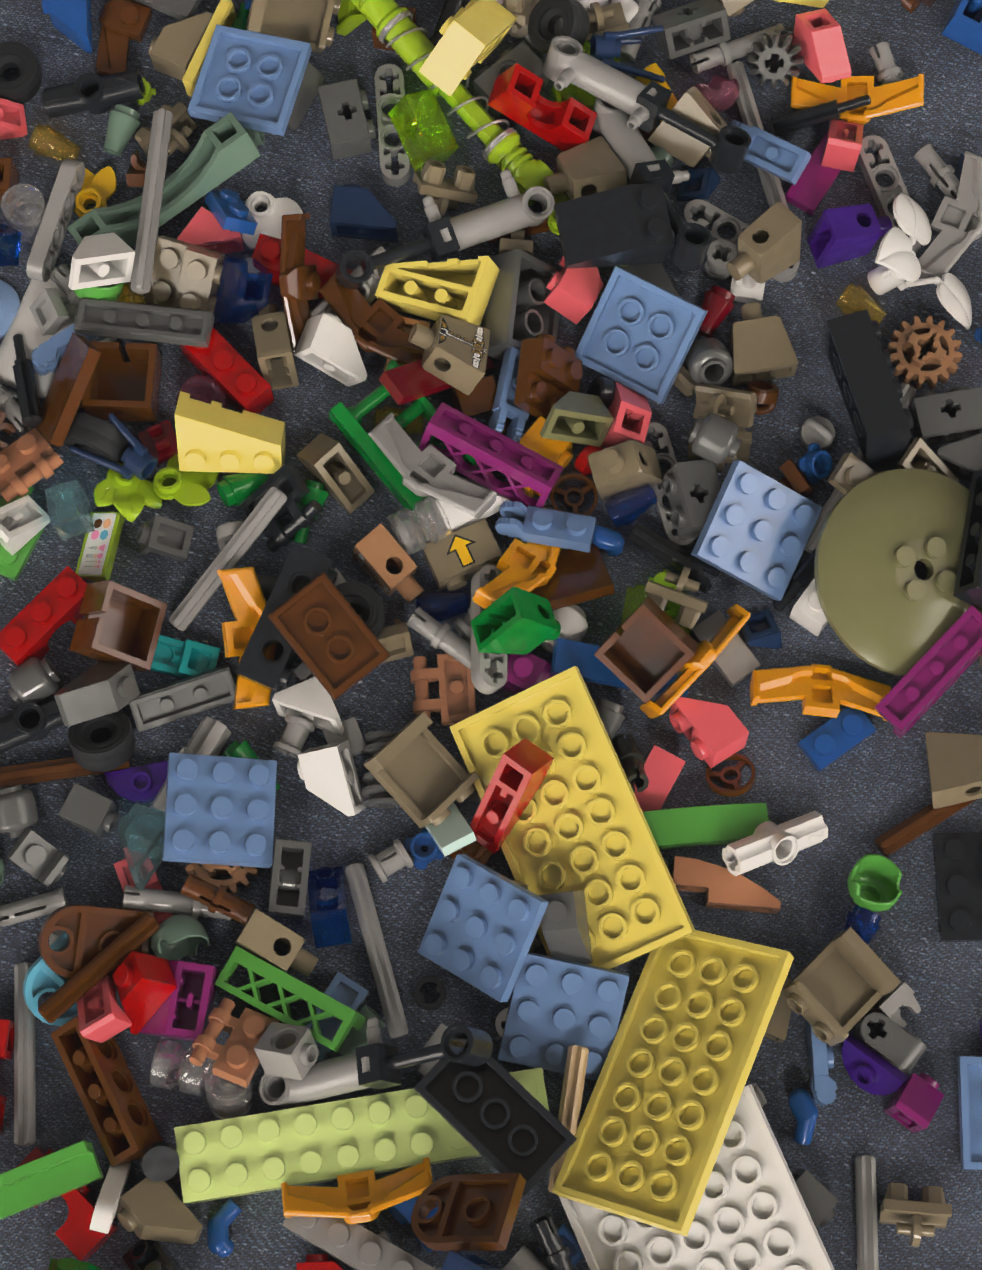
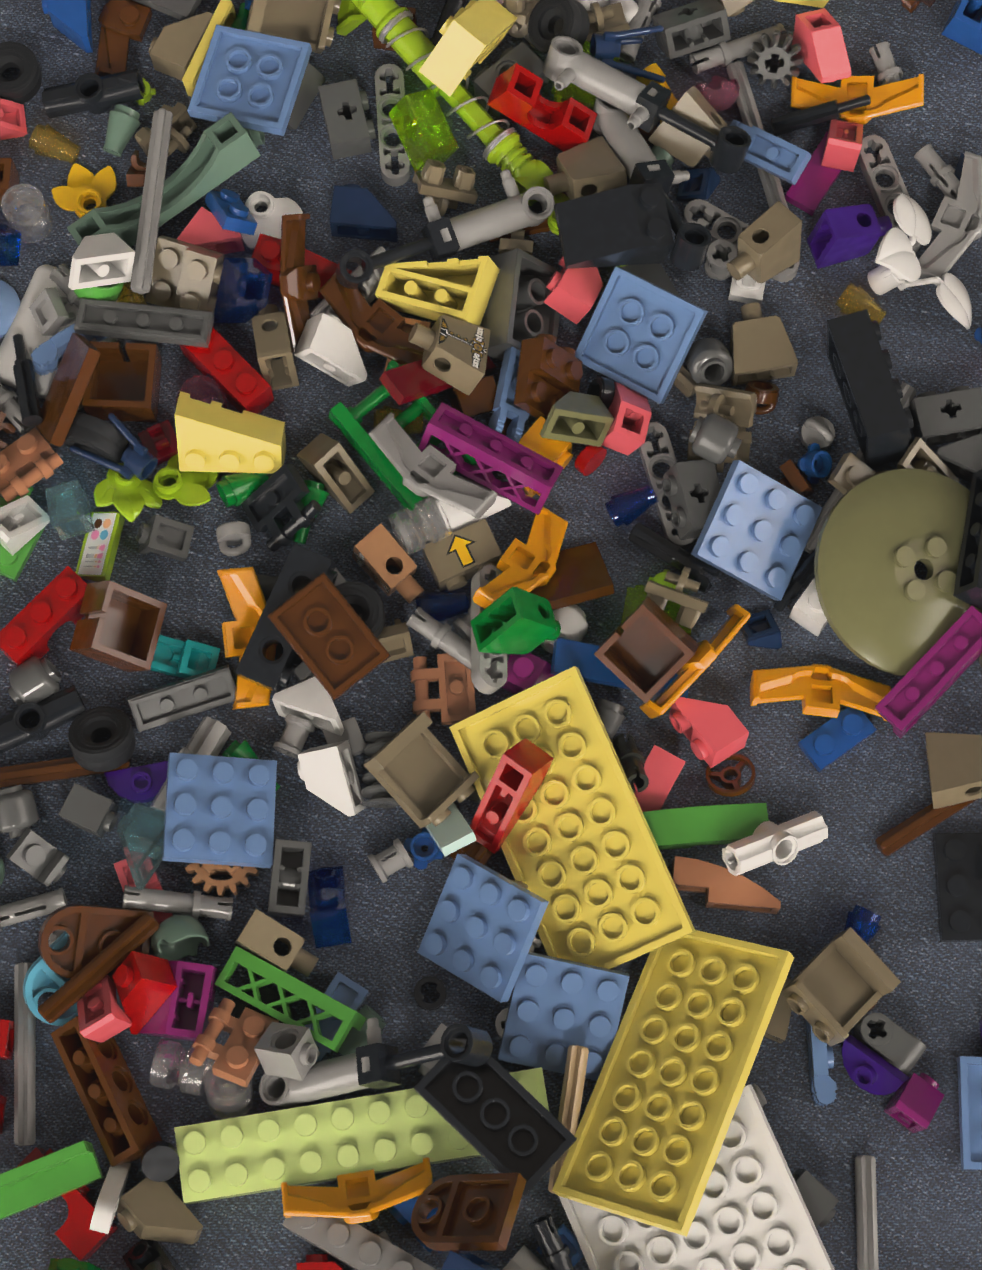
light grey beam [26,159,85,282] -> none
dark grey slope [54,661,140,726] -> none
light grey axle [169,486,287,631] -> none
reddish brown pin [180,872,255,926] -> none
blue arm [207,1198,243,1257] -> none
light grey axle [345,863,409,1038] -> none
medium blue hinge [495,500,596,553] -> none
dark grey slope [538,890,593,964] -> none
reddish brown piece [550,473,598,516] -> none
dark tan torso [587,440,663,502] -> none
blue arm [592,523,625,556] -> none
light grey tile [691,610,761,687] -> none
dark red cone [698,285,735,338] -> none
blue arm [788,1088,819,1145] -> none
bright green hair [847,854,902,912] -> none
light grey tile [872,982,921,1028] -> none
dark tan hips [878,1182,952,1247] -> none
medium nougat gear [887,316,962,389] -> none

